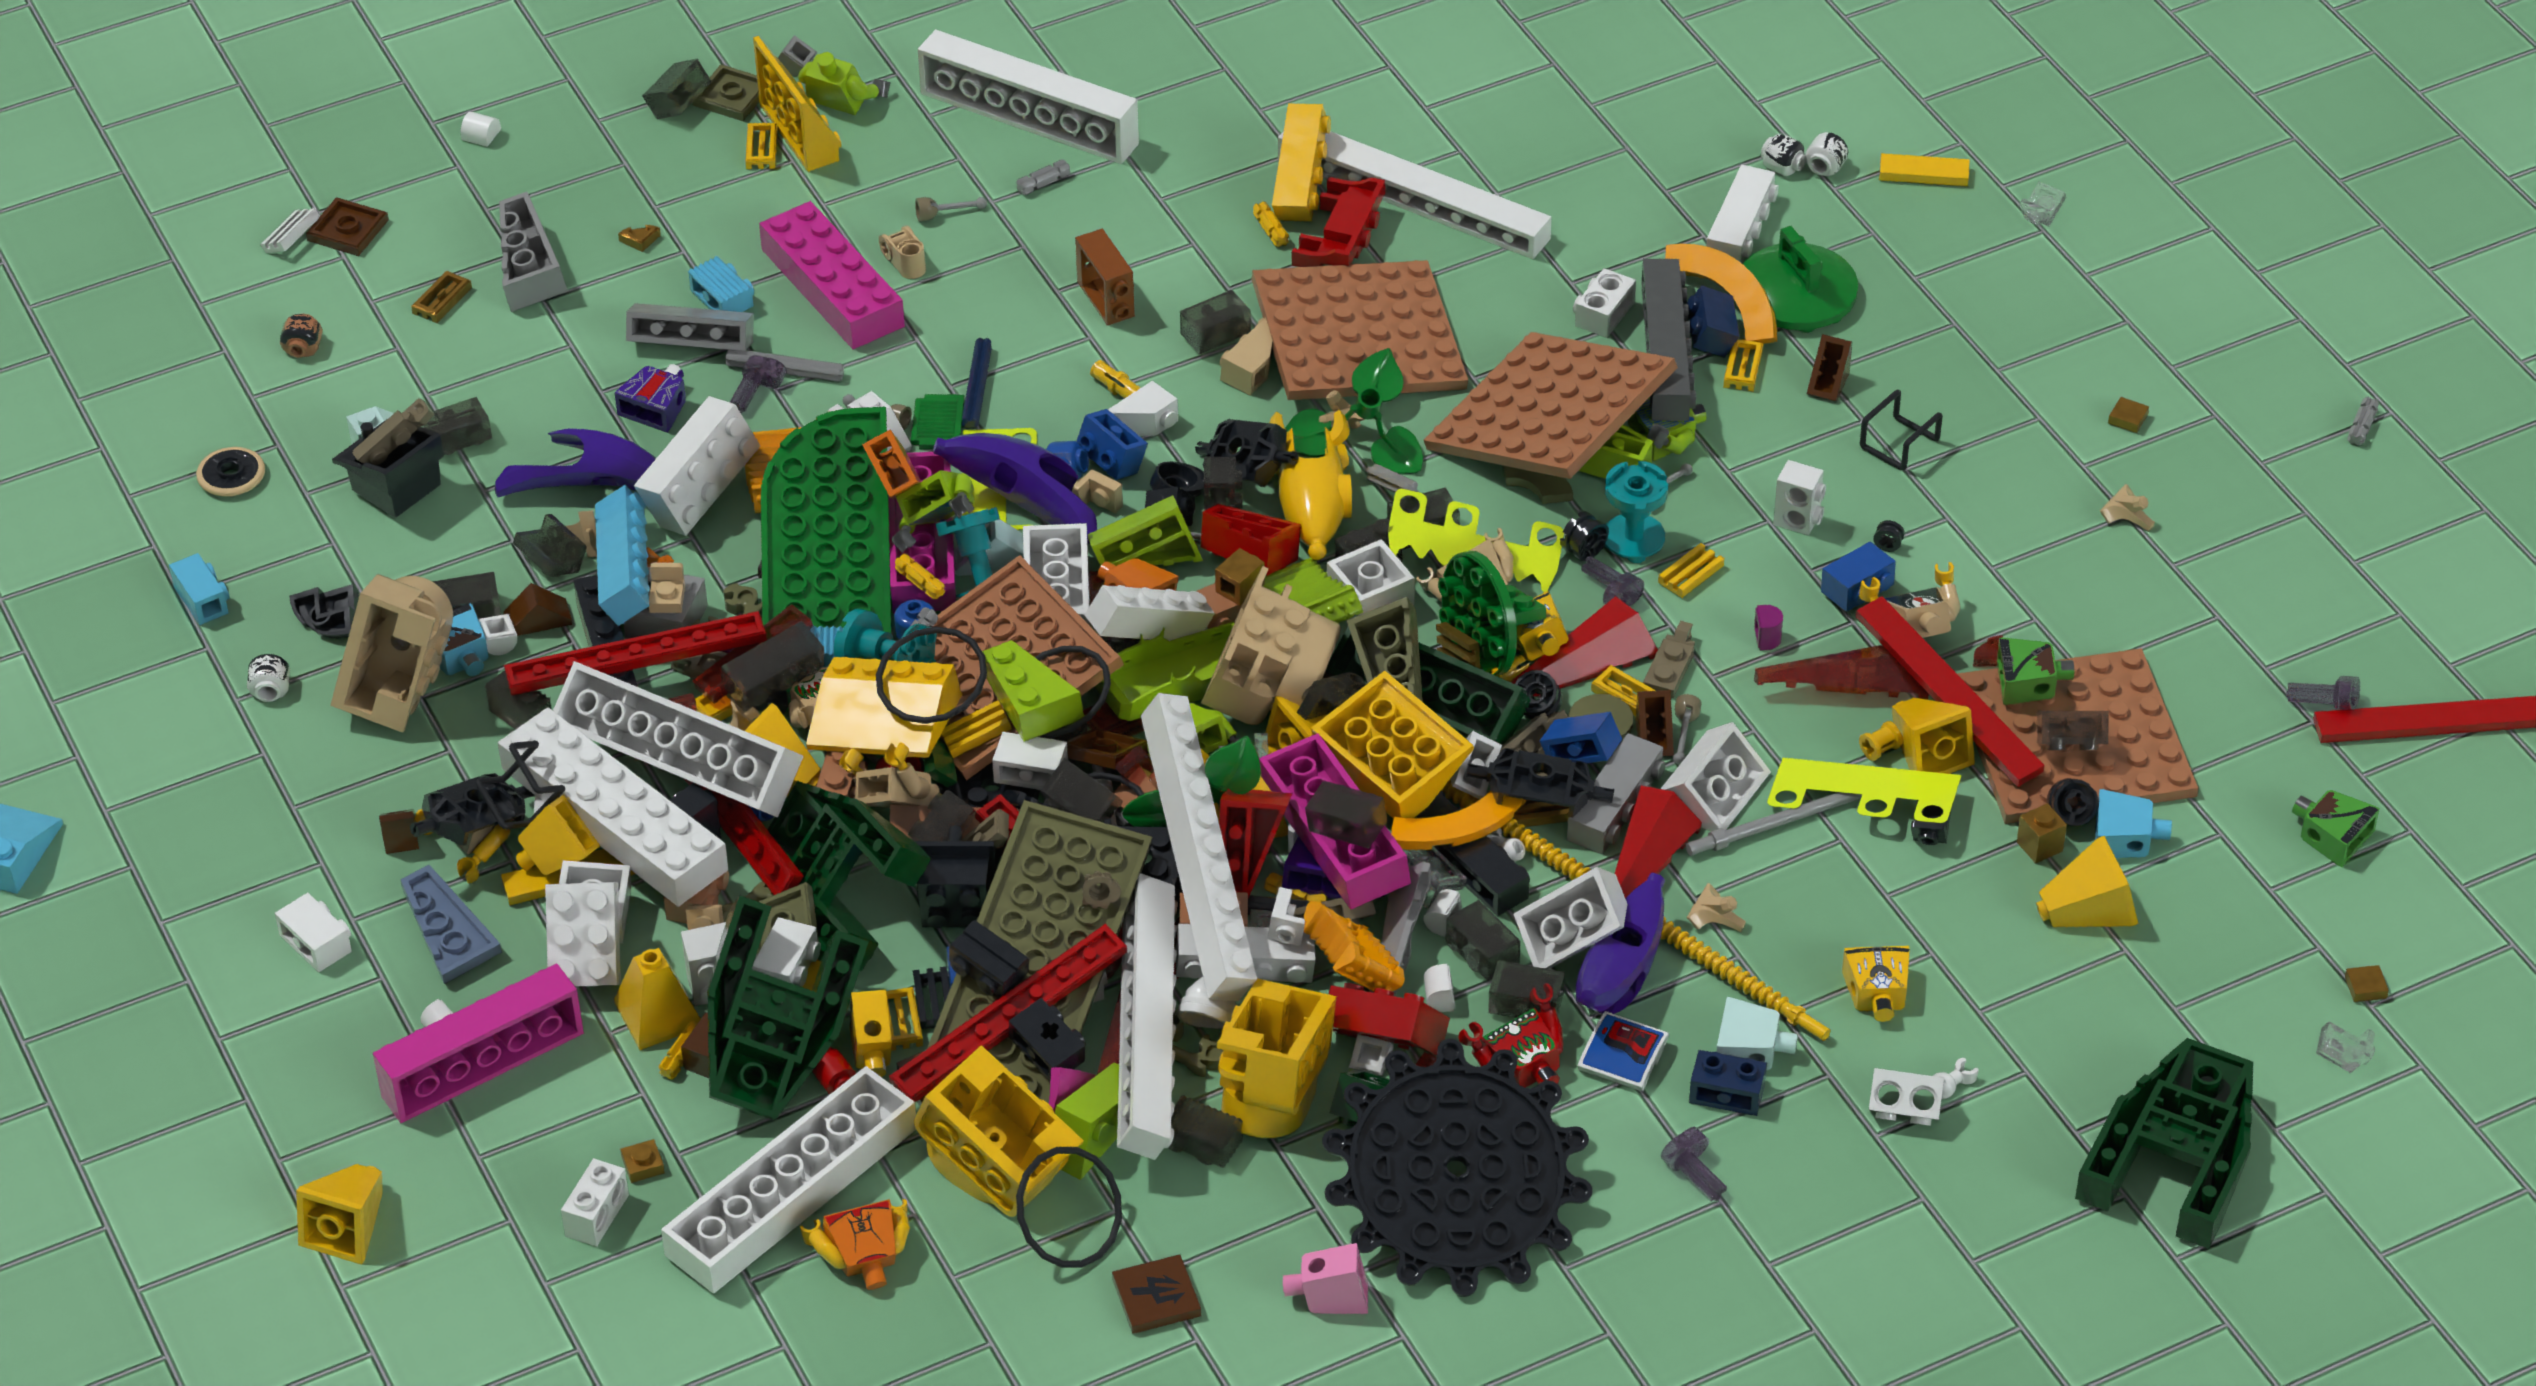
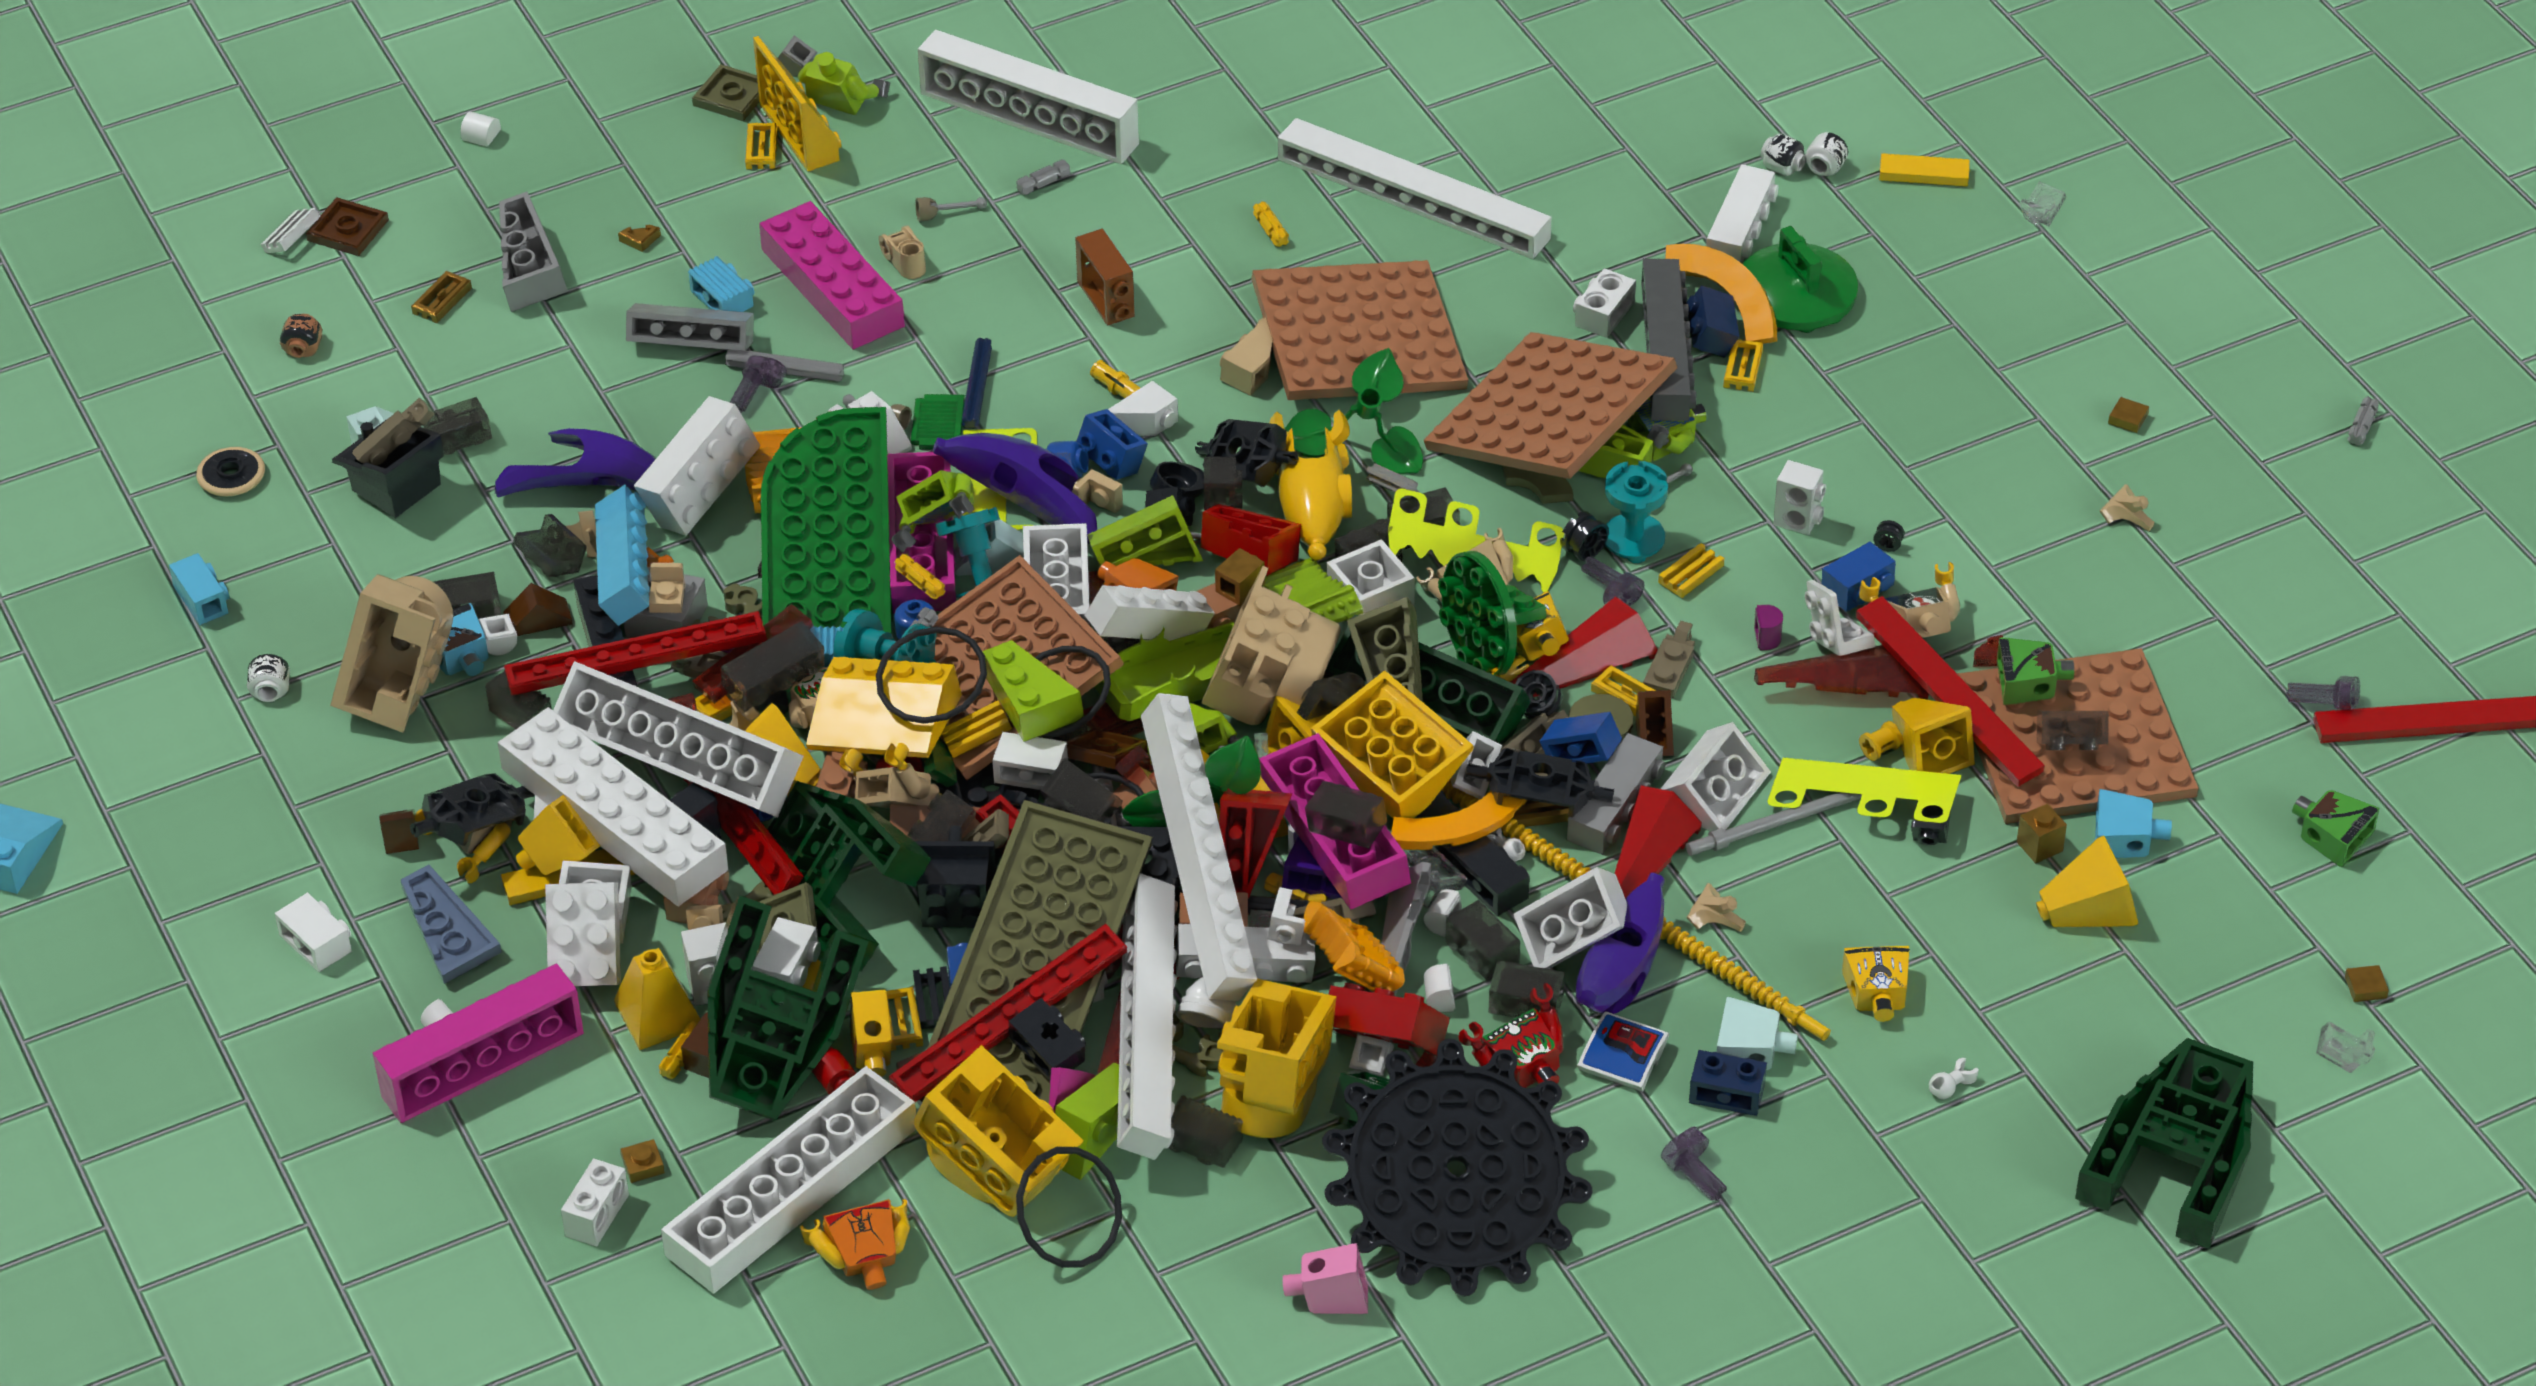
black brick [289,584,359,638] -> none
yellow slope [296,1164,383,1265] -> none
black piece [476,740,565,830] -> none
dark purple torso [614,364,686,433] -> none
clear smoke brick [642,58,712,119] -> none
orange torso [862,429,921,499] -> none
black brick [949,920,1029,997] -> none
dark tan animal [1082,871,1121,909] -> none
reddish brown tile [1112,1254,1201,1334] -> none
clear smoke brick [1180,290,1251,354] -> none
yellow brick [1272,103,1331,221] -> none
red bracket [1291,177,1385,267] -> none
tan piece [1319,390,1365,429] -> none
pearl gold tile [1436,622,1480,669] -> none
hinge [1673,694,1702,765] -> none
reddish brown slope [1806,334,1852,401] -> none
black piece [1860,390,1943,470] -> none
white brick [1869,1068,1944,1126] -> none
black wheel [2047,778,2099,826] -> none
none -> white bracket [1805,580,1875,656]

